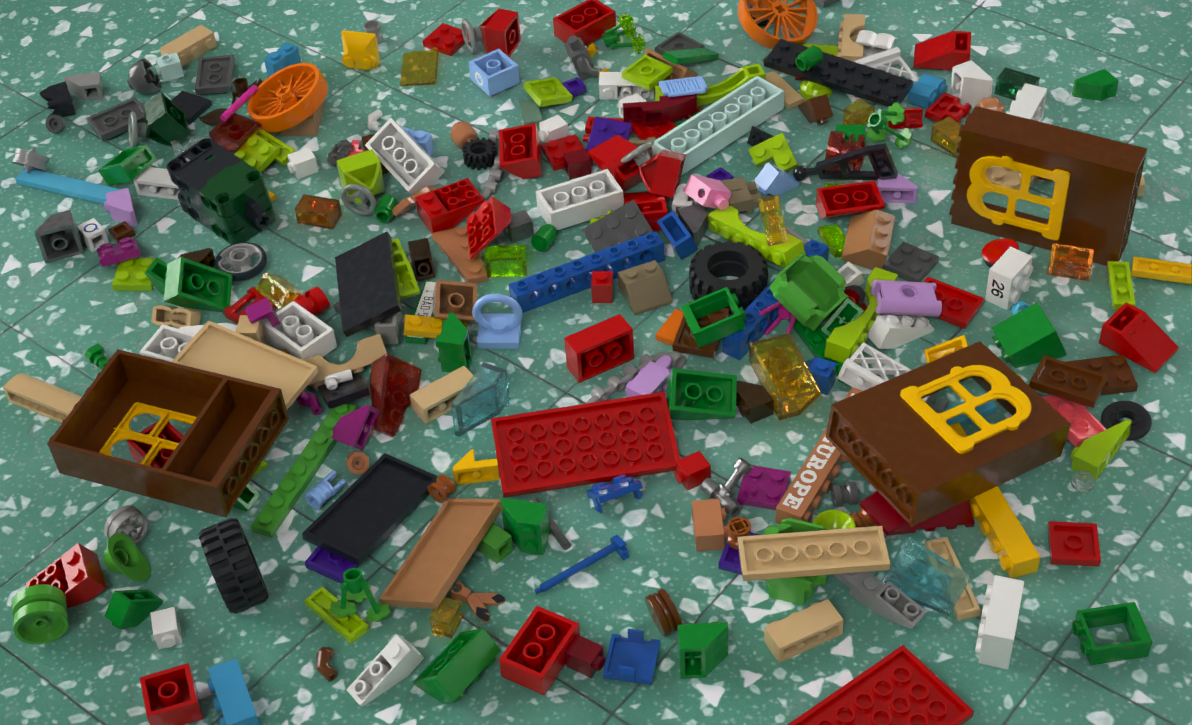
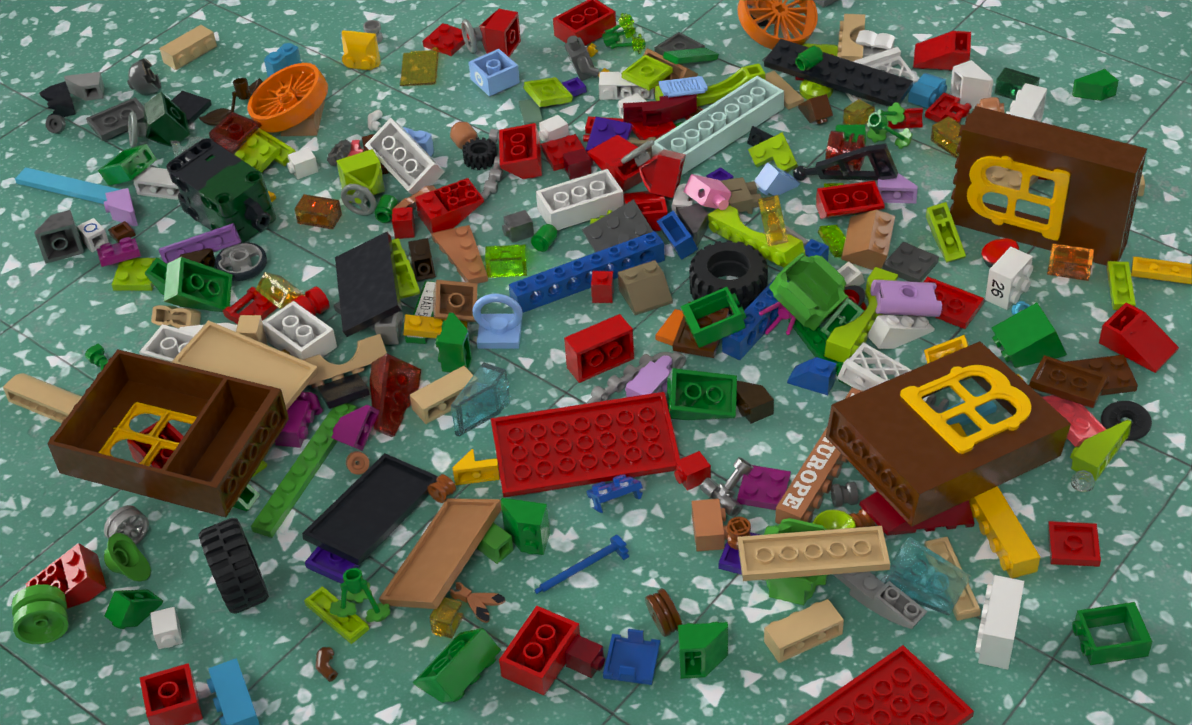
light grey wheel [12,147,49,173] -> none
light aqua brick [155,53,184,82] -> none
dark grey plate [195,55,235,95] -> none
dark pink bar [220,85,258,122] -> none
magenta panel [245,297,281,327] -> none
light blue hinge [305,470,347,510] -> none
white arm [324,369,353,390] -> none
white slope [347,634,424,707] -> none
red slope [466,196,511,259] -> none
dark grey bar [530,498,571,550] -> none
clear yellow slope [749,333,821,420] -> none
none -> medium lavender tile [158,223,241,264]
none -> magenta brick [275,400,314,448]
none -> red brick [392,207,415,239]
none -> lime slope [926,202,966,263]

